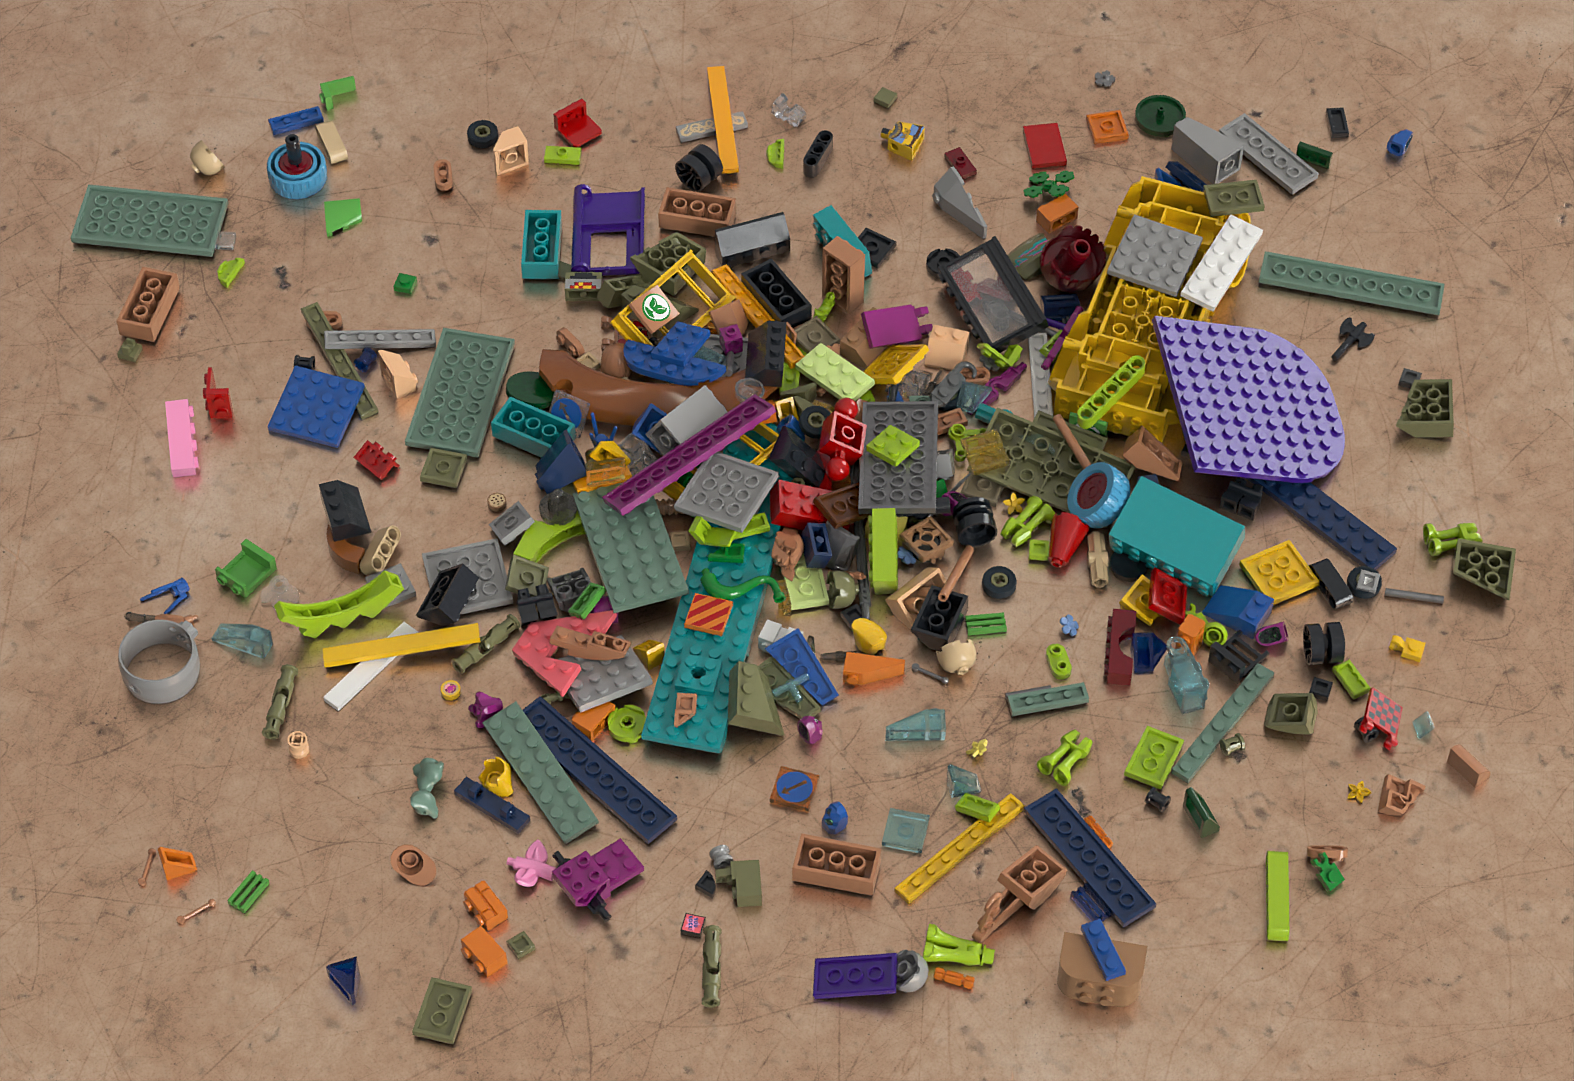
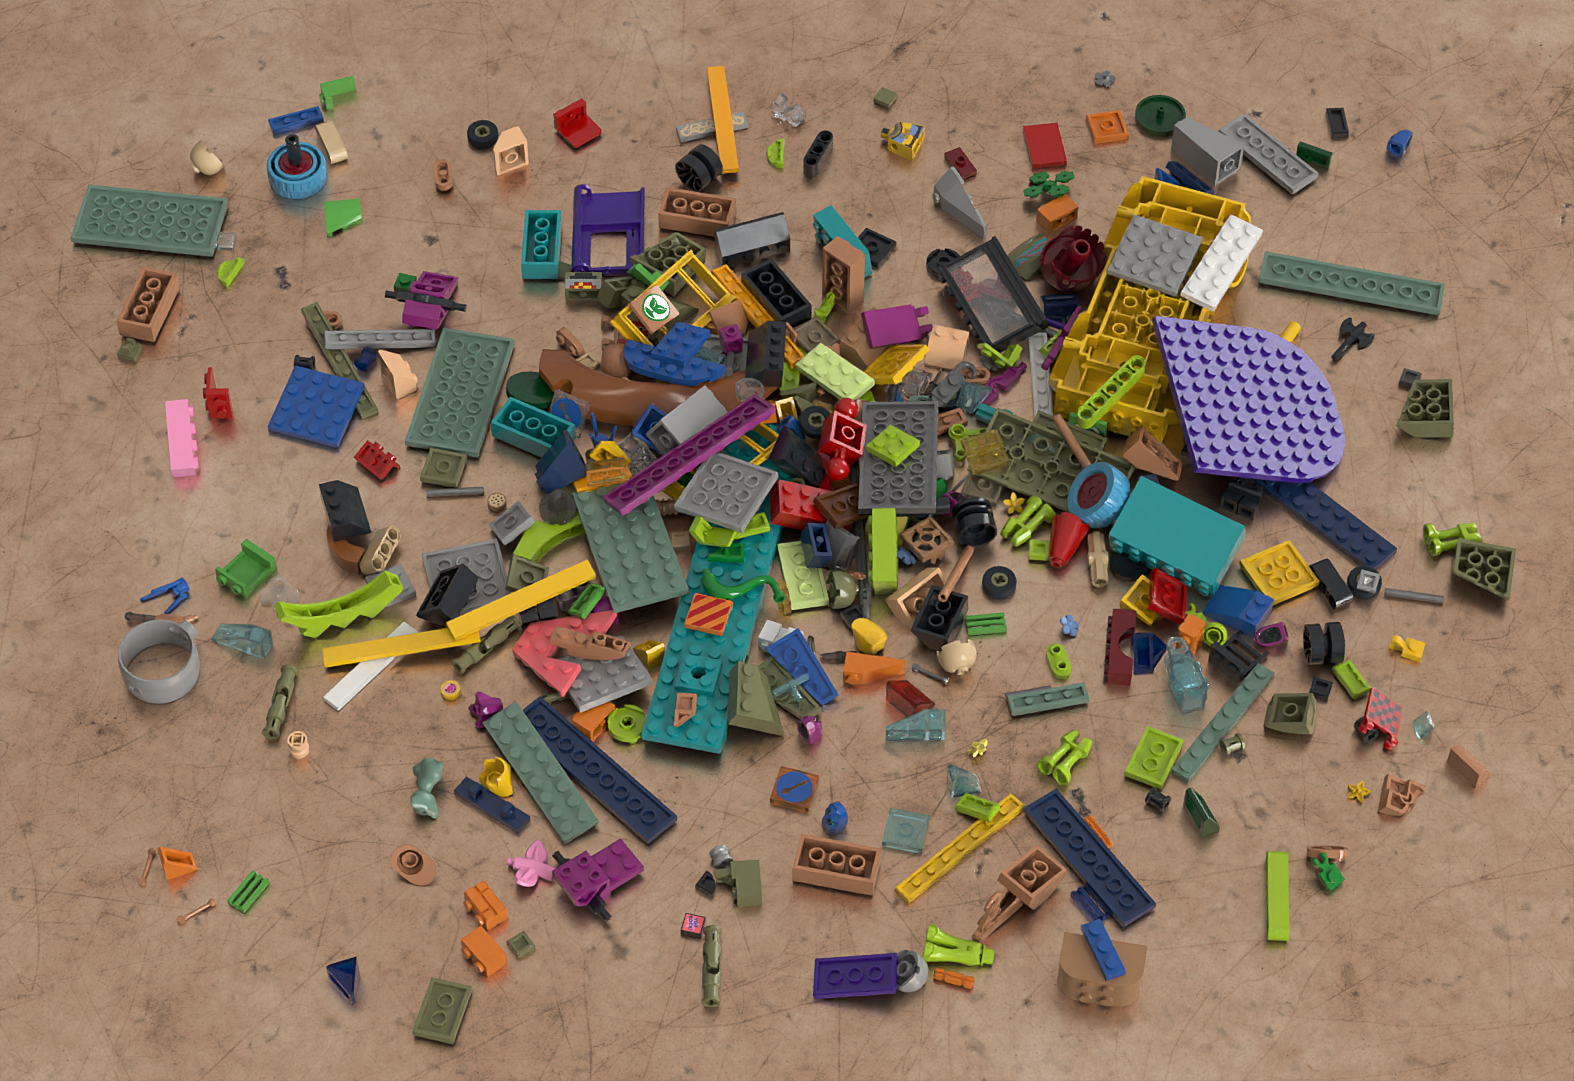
lime plate [544,146,581,165] -> none
nougat piece [771,528,804,581] -> none
olive plate [1203,179,1265,217] -> none
none -> magenta piece [385,271,467,330]
none -> flat silver bar [426,487,484,497]
none -> yellow tile [446,560,596,641]
none -> bright green slope [626,263,670,291]
none -> clear red slope [886,680,935,723]
none -> yellow cylinder [1280,321,1301,342]

